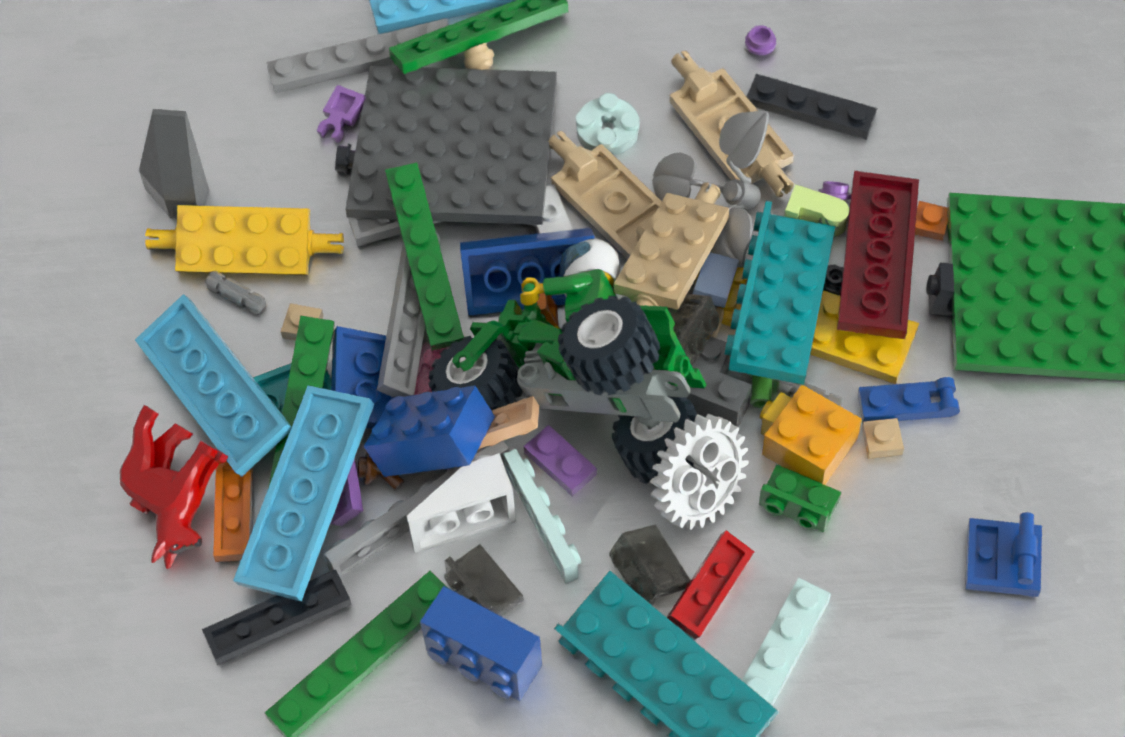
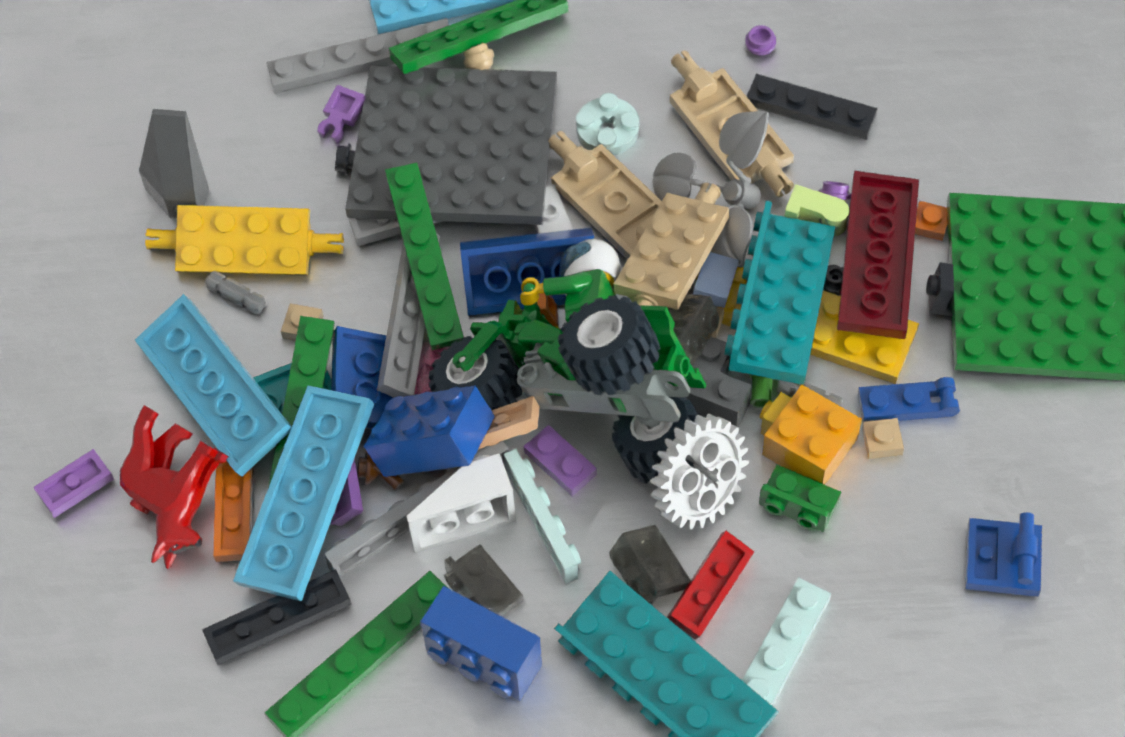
none -> medium lavender plate [33,449,114,518]

